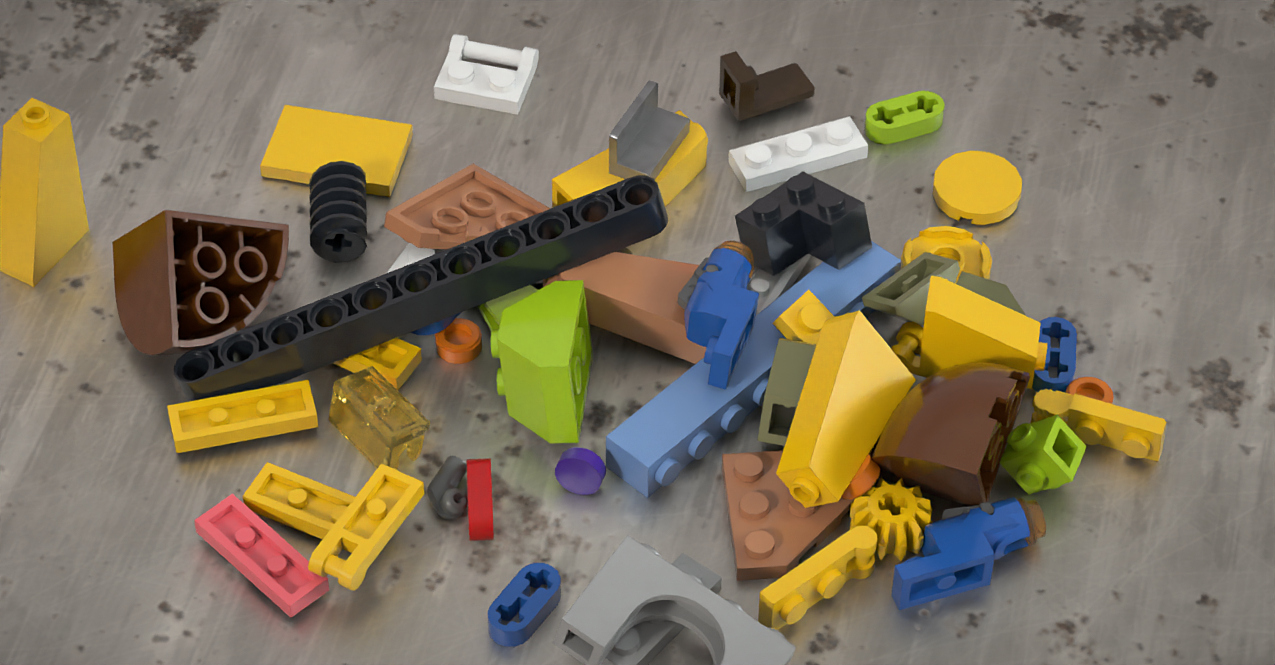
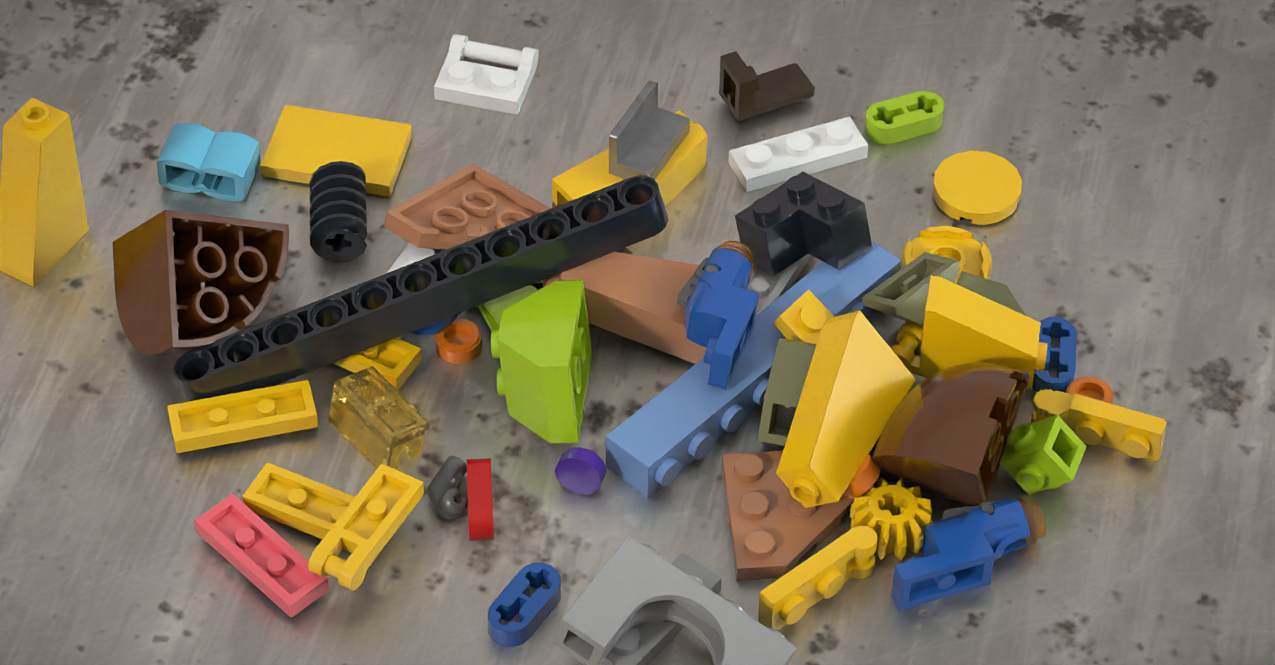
none -> medium azure brick [157,123,261,202]

